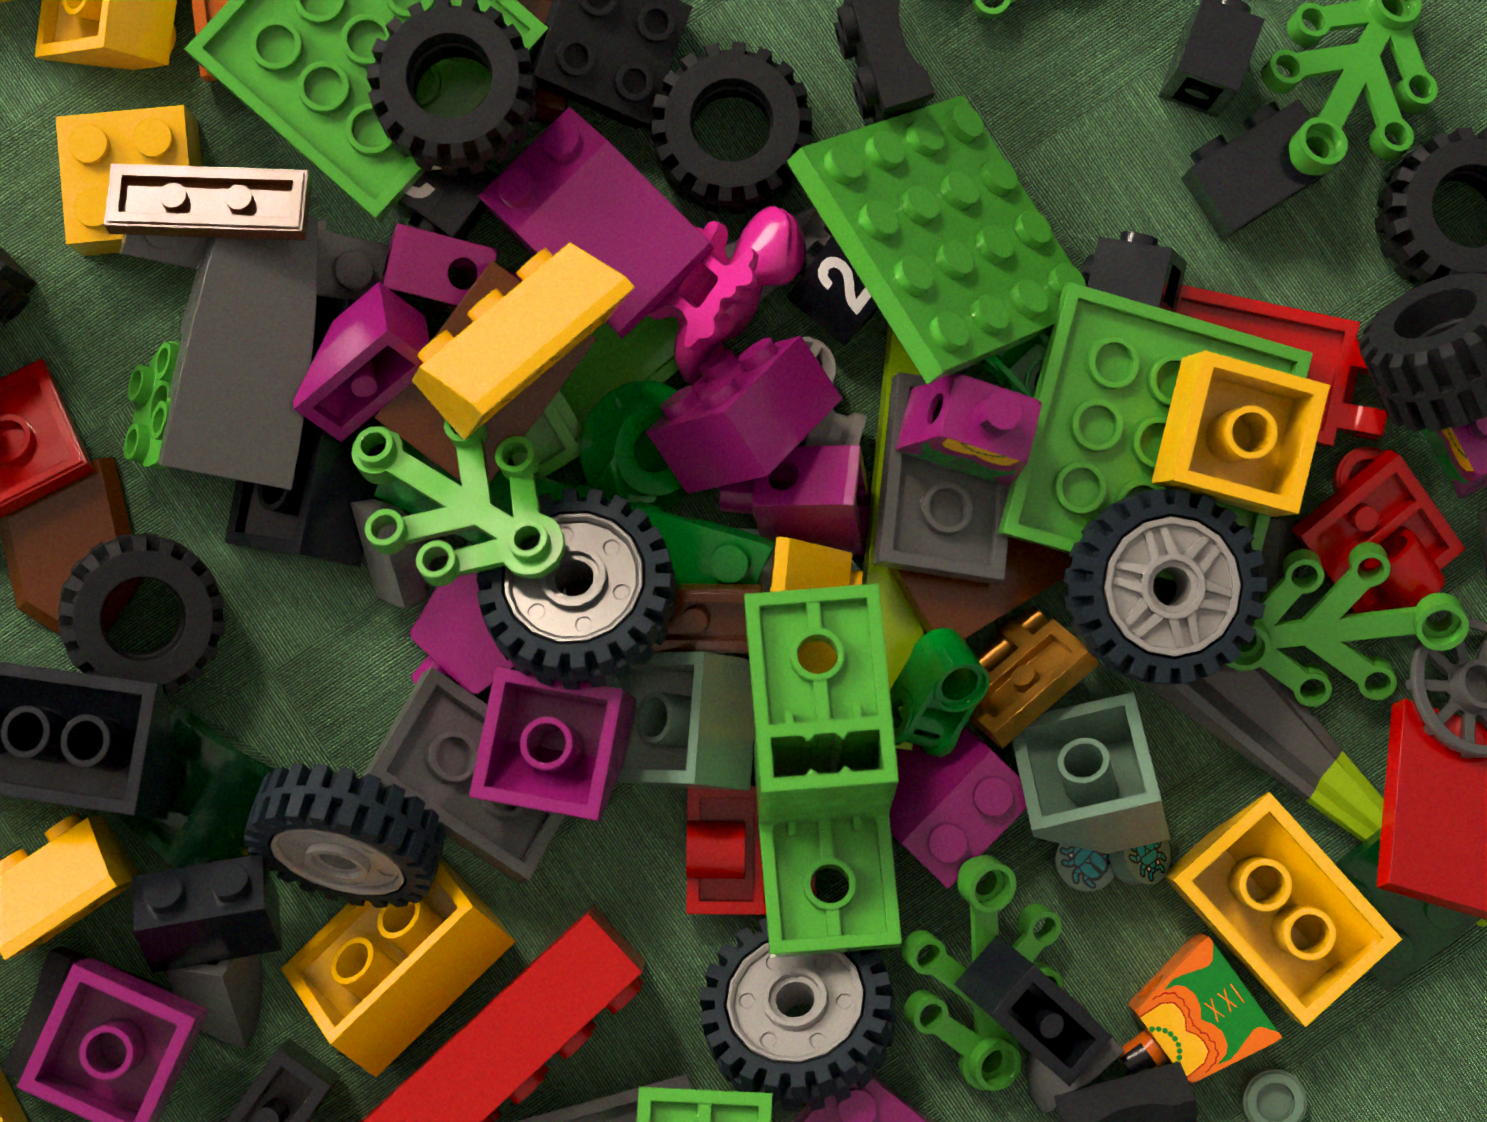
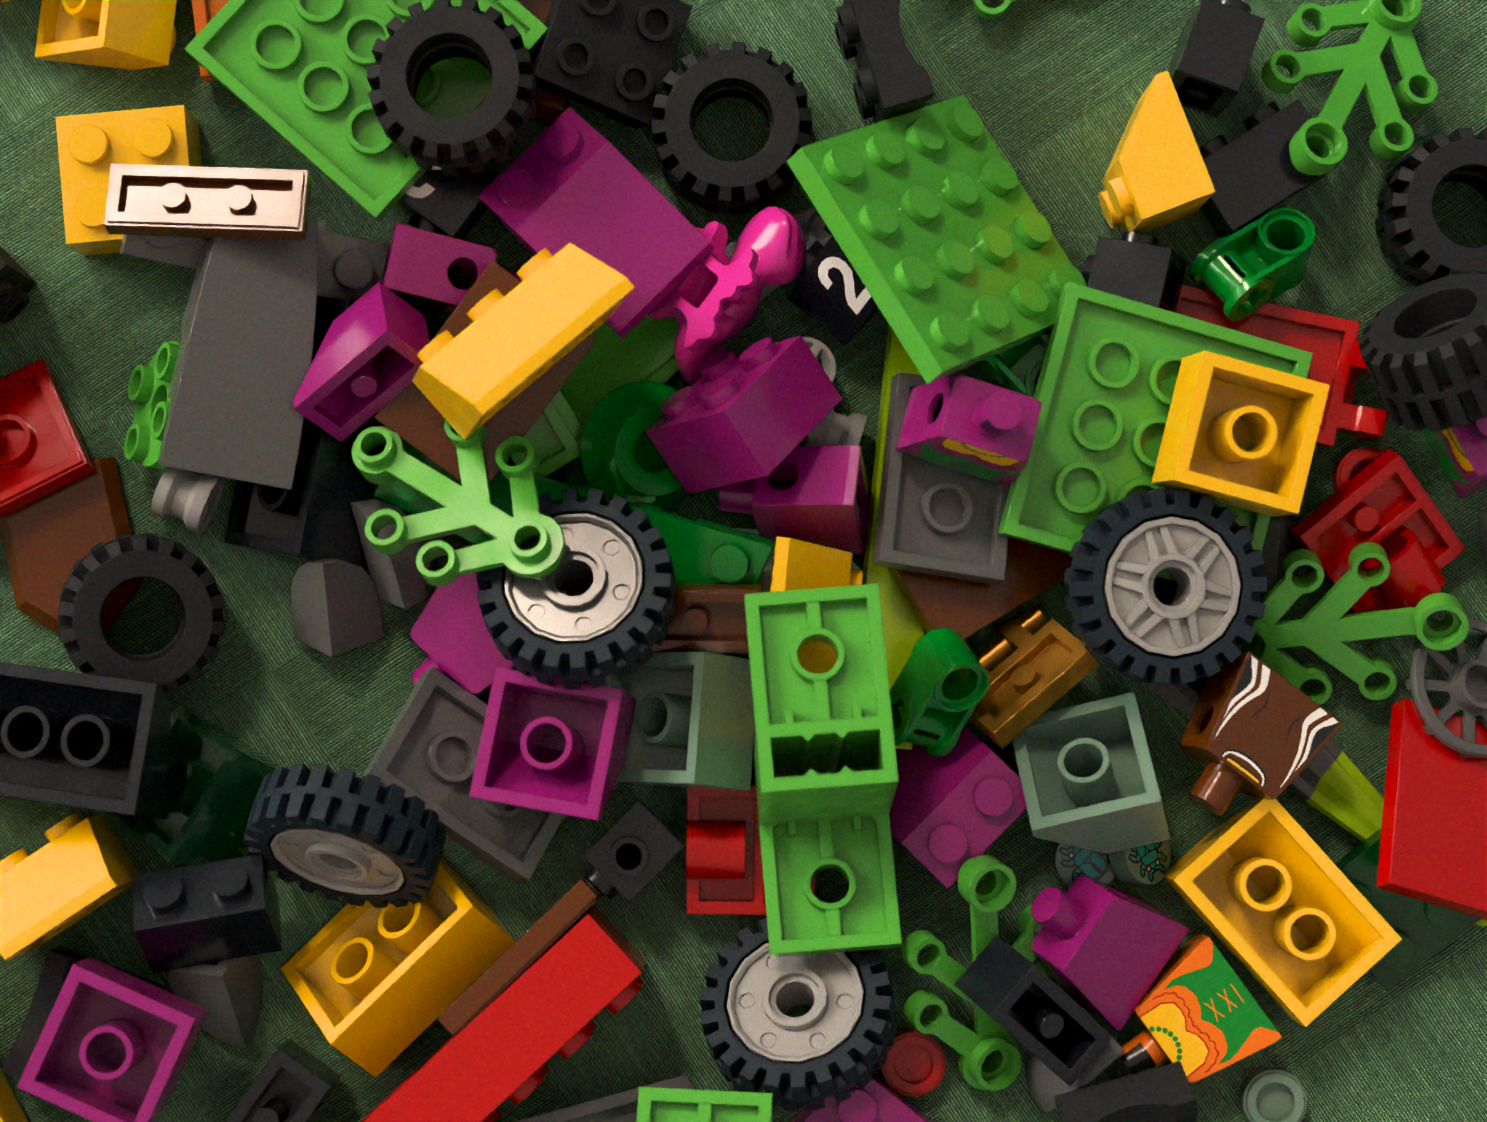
none -> light grey wheel [150,467,225,534]
none -> dark grey brick [291,558,384,658]
none -> reddish brown tile [437,875,603,1035]
none -> black brick [583,799,684,902]
none -> red tile [881,1030,946,1097]
none -> magenta torso [1031,875,1189,1031]
none -> yellow slope [1098,70,1216,233]
none -> reddish brown torso [1181,651,1342,816]
none -> green piece [1189,208,1315,322]

